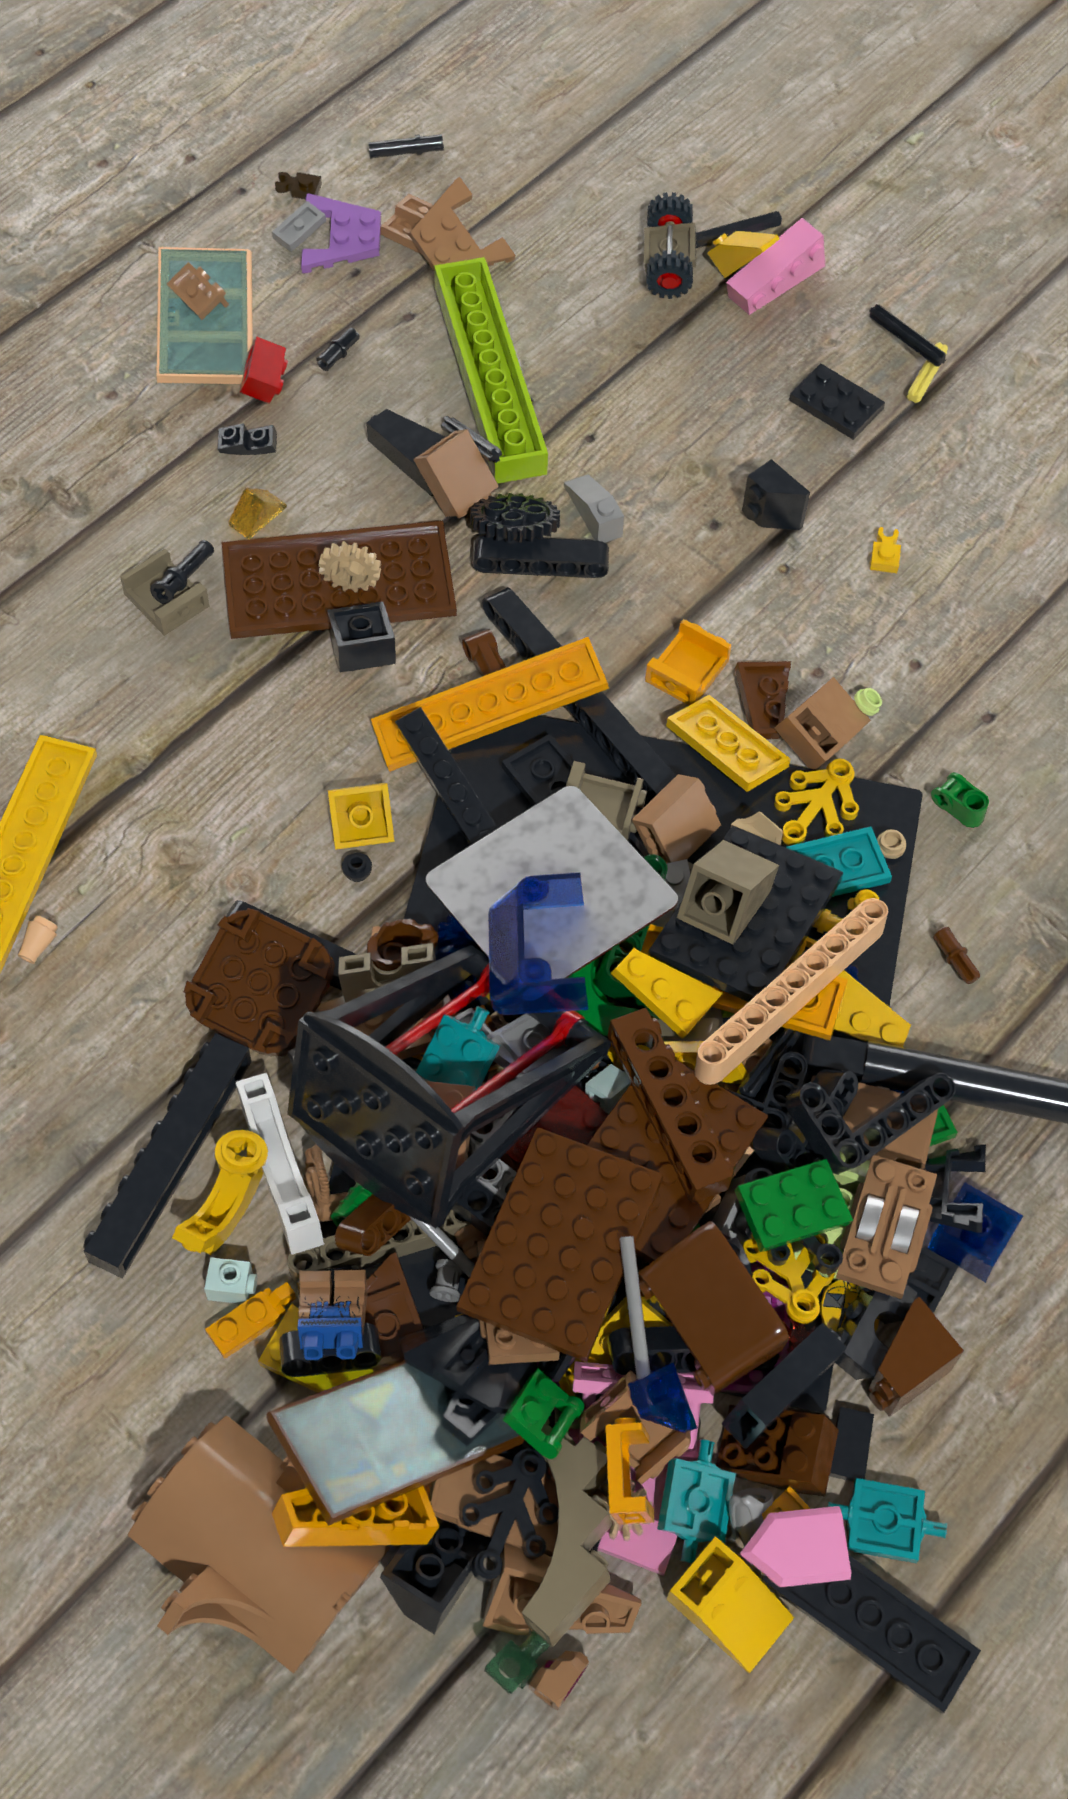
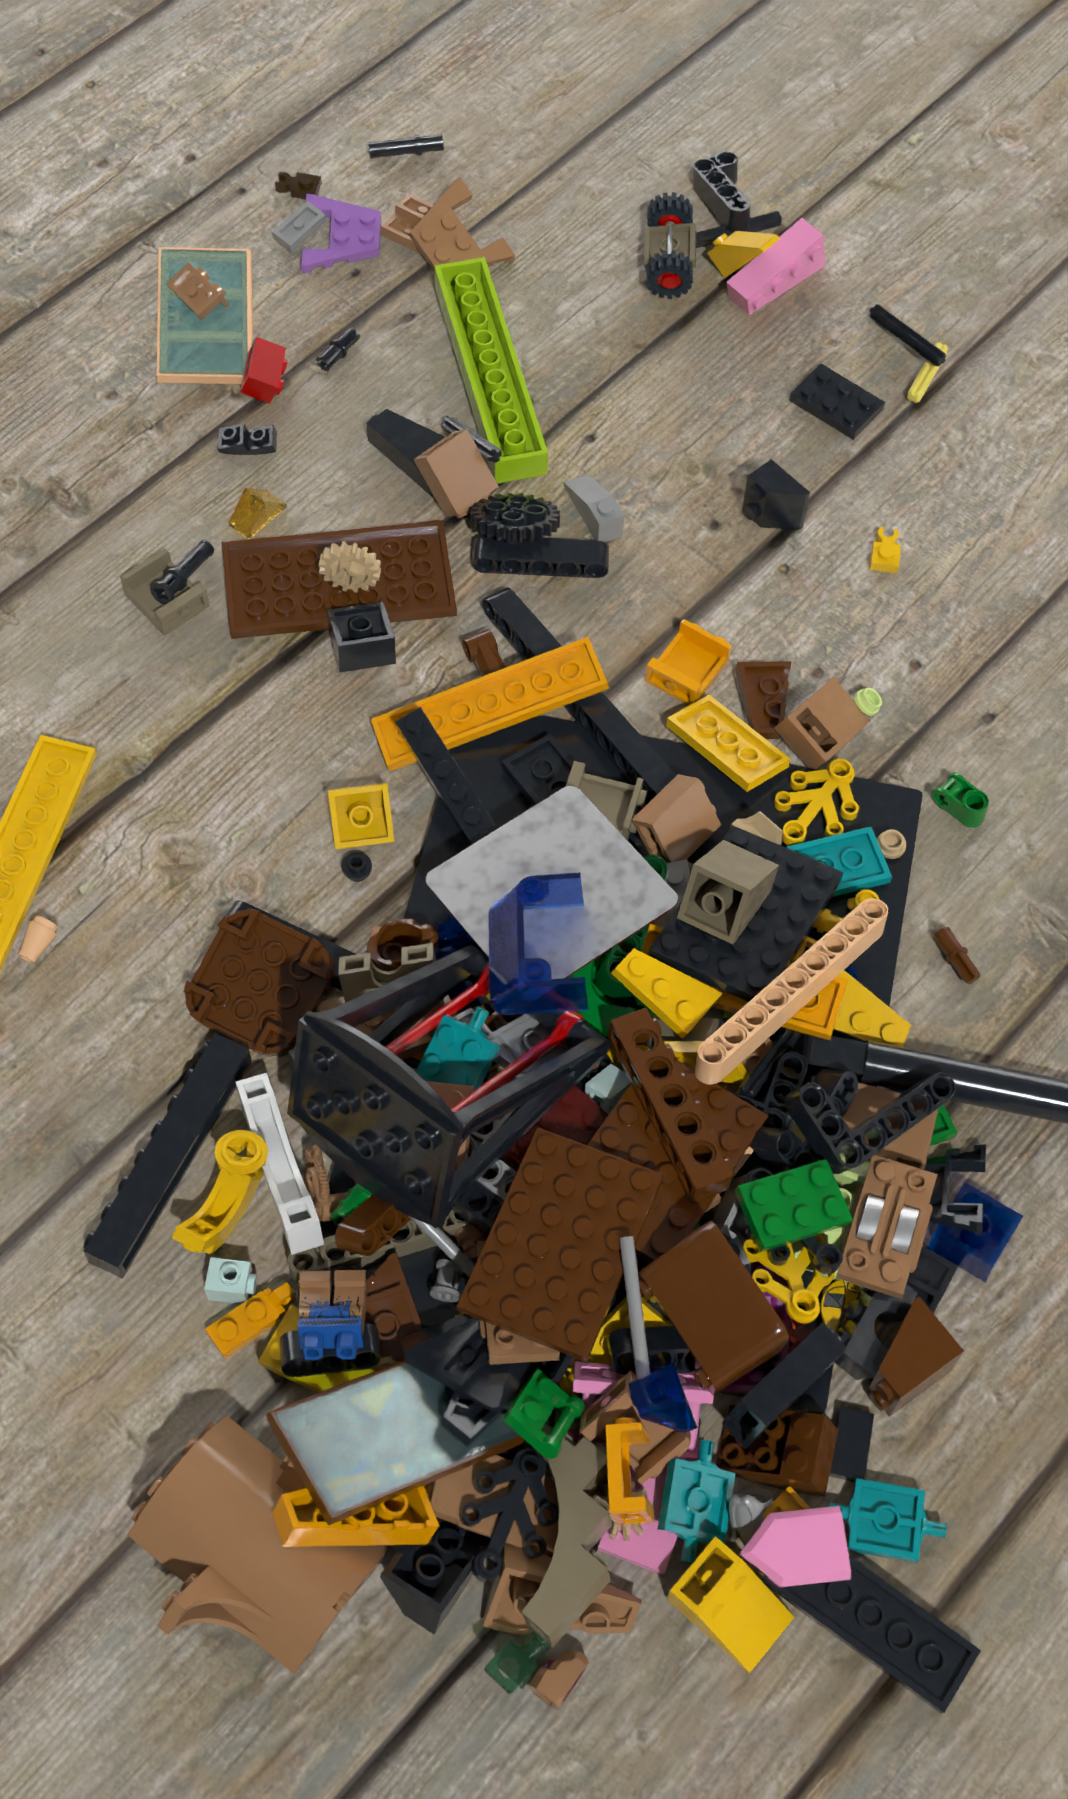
none -> black beam [693,152,750,232]

